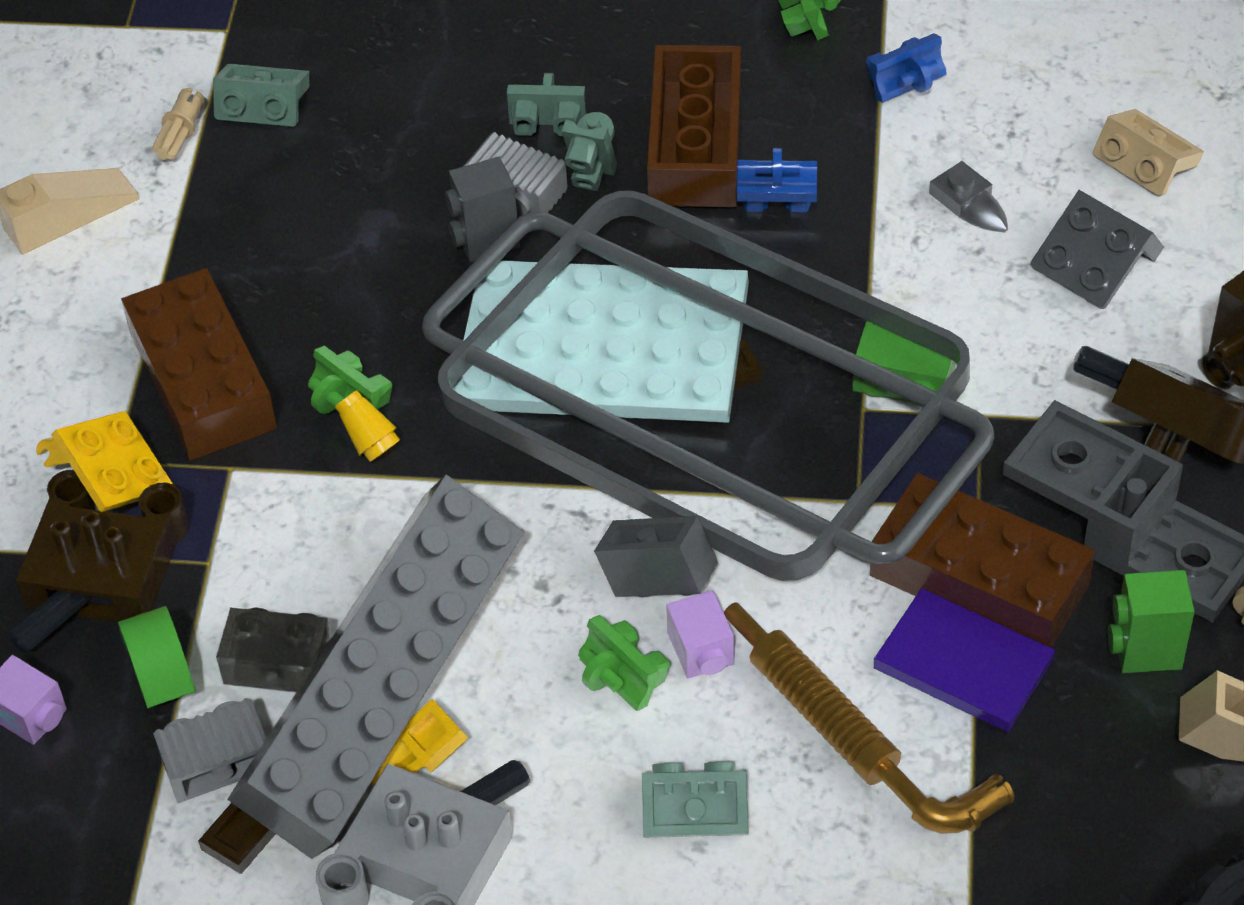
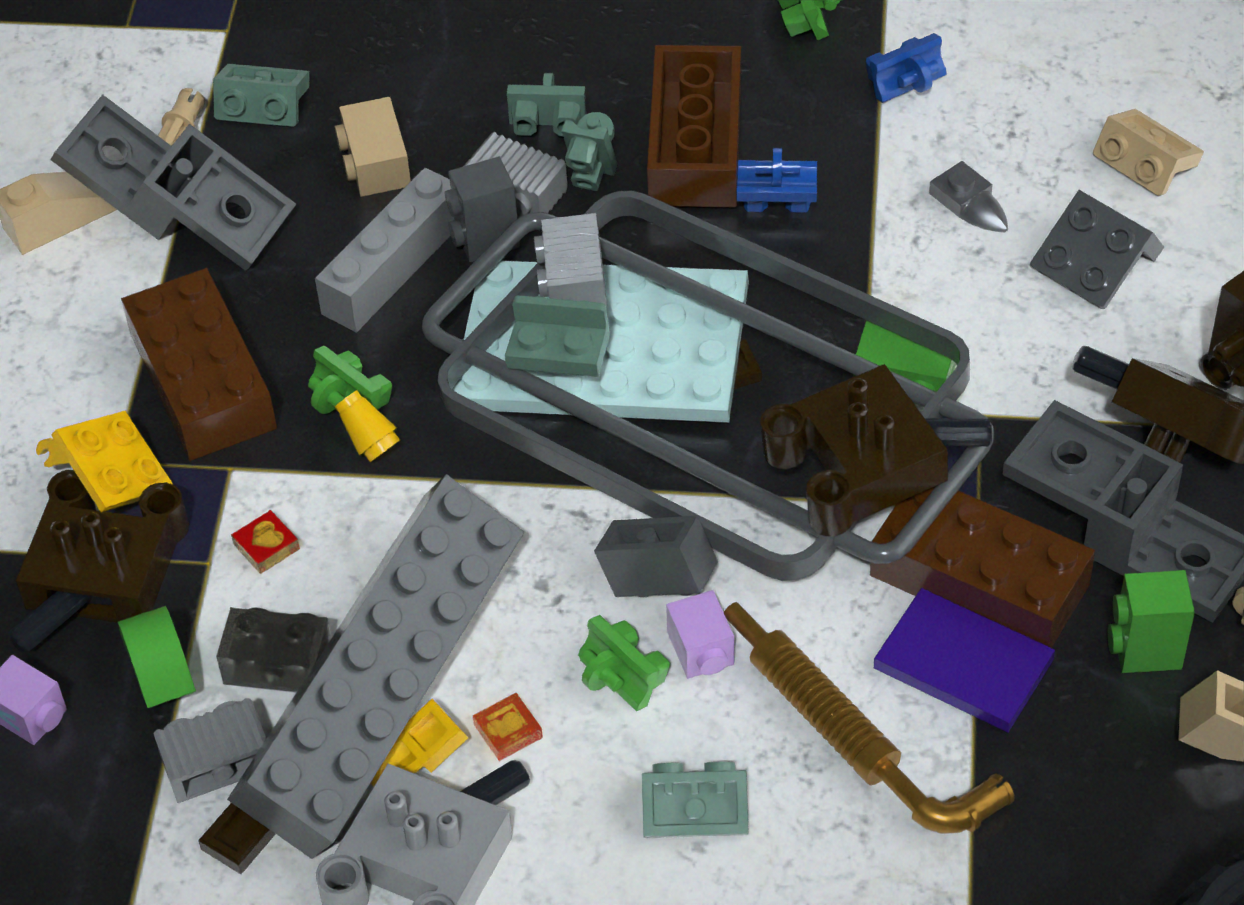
none -> dark grey bracket [50,94,296,271]
none -> tile [231,510,300,574]
none -> light grey brick [315,168,454,333]
none -> tan brick [335,96,411,197]
none -> clear yellow tile [473,693,543,761]
none -> sand green bracket [505,295,610,377]
none -> light grey brick [534,213,607,305]
none -> dark brown piece [760,364,992,537]

